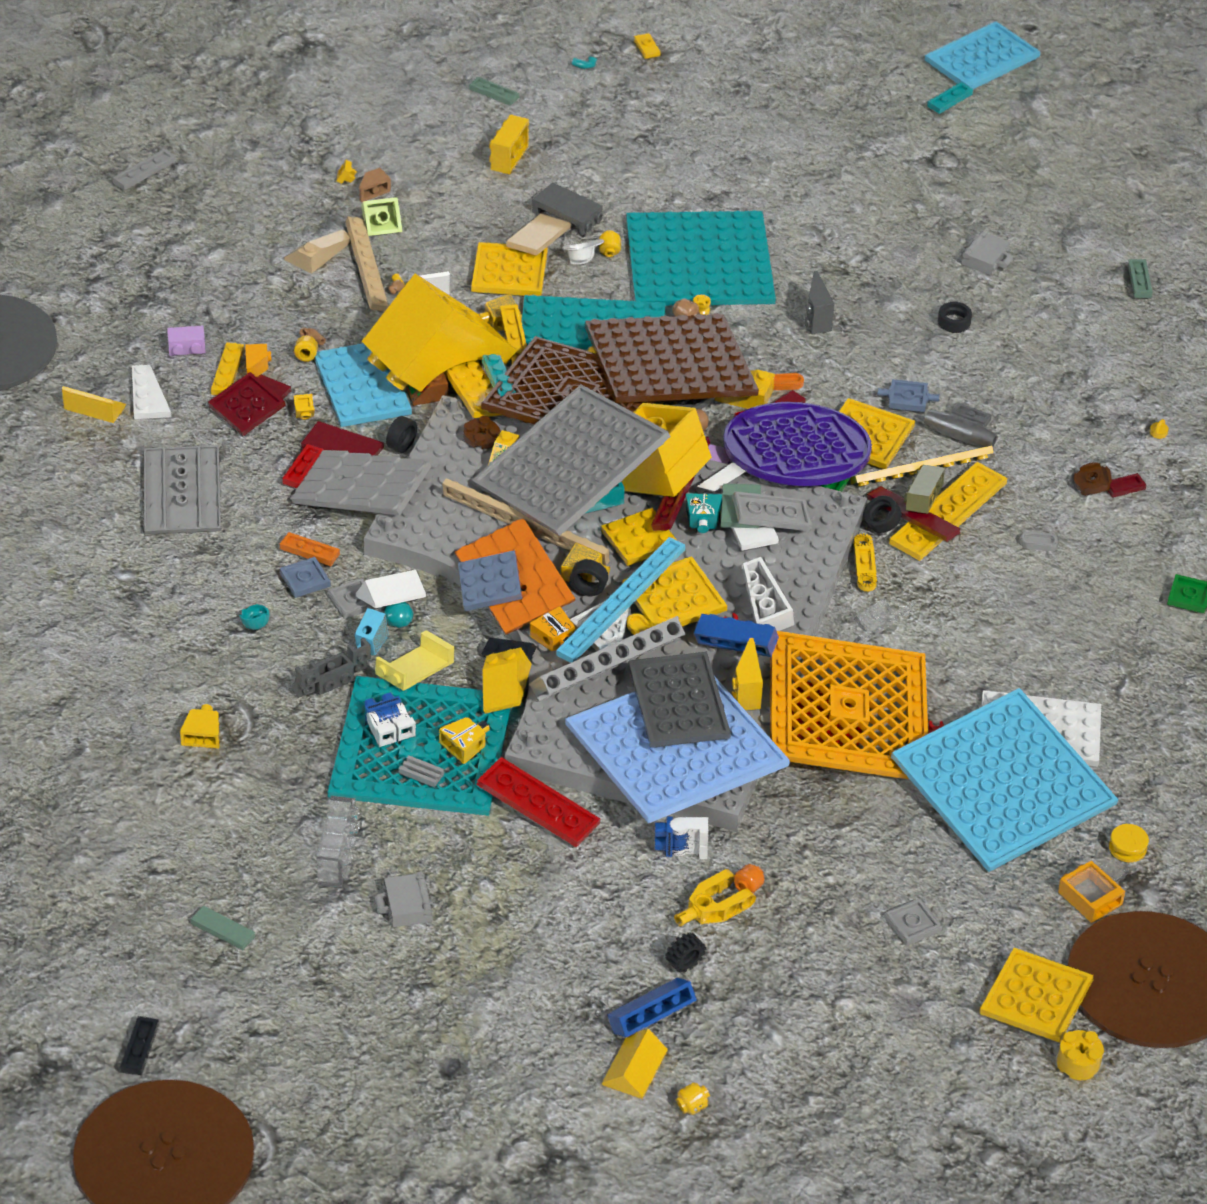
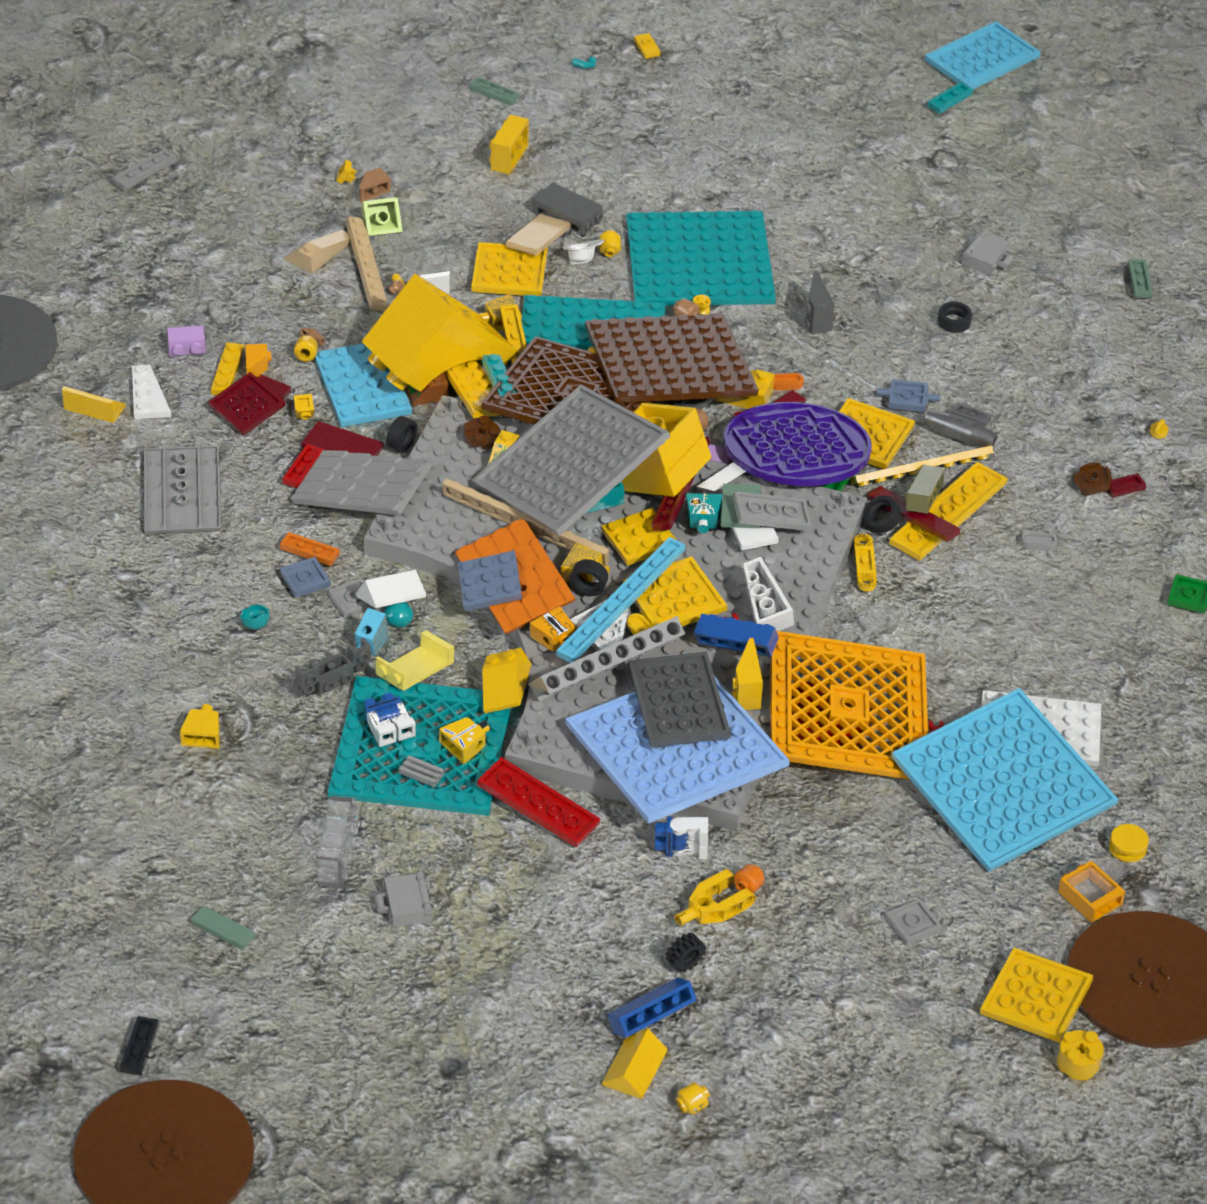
black plate [481,637,537,661] -> none

